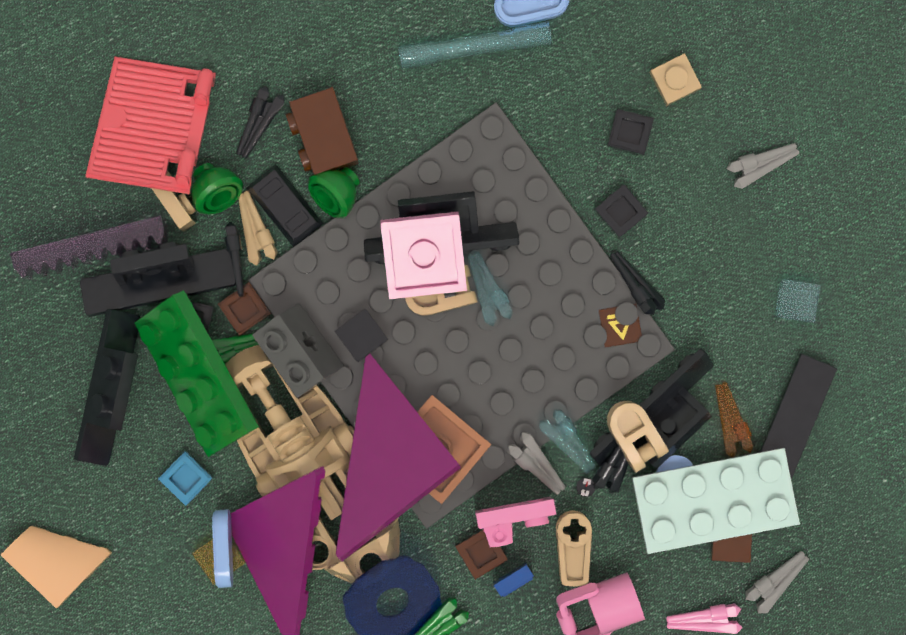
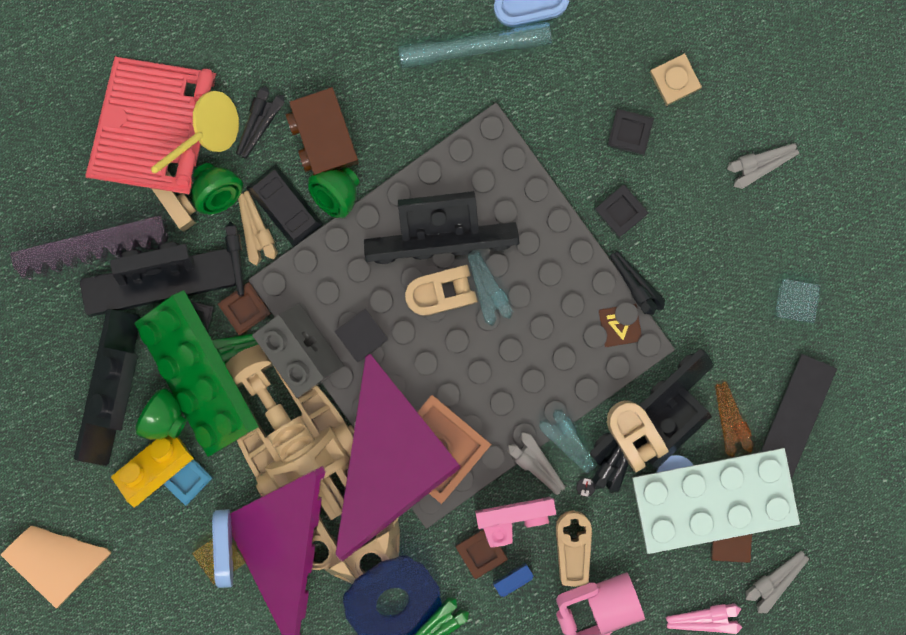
hinge [381,212,467,299] -> none
none -> yellow plate [111,436,194,508]
none -> green brick [135,389,187,440]
none -> light yellow piece [151,91,239,173]

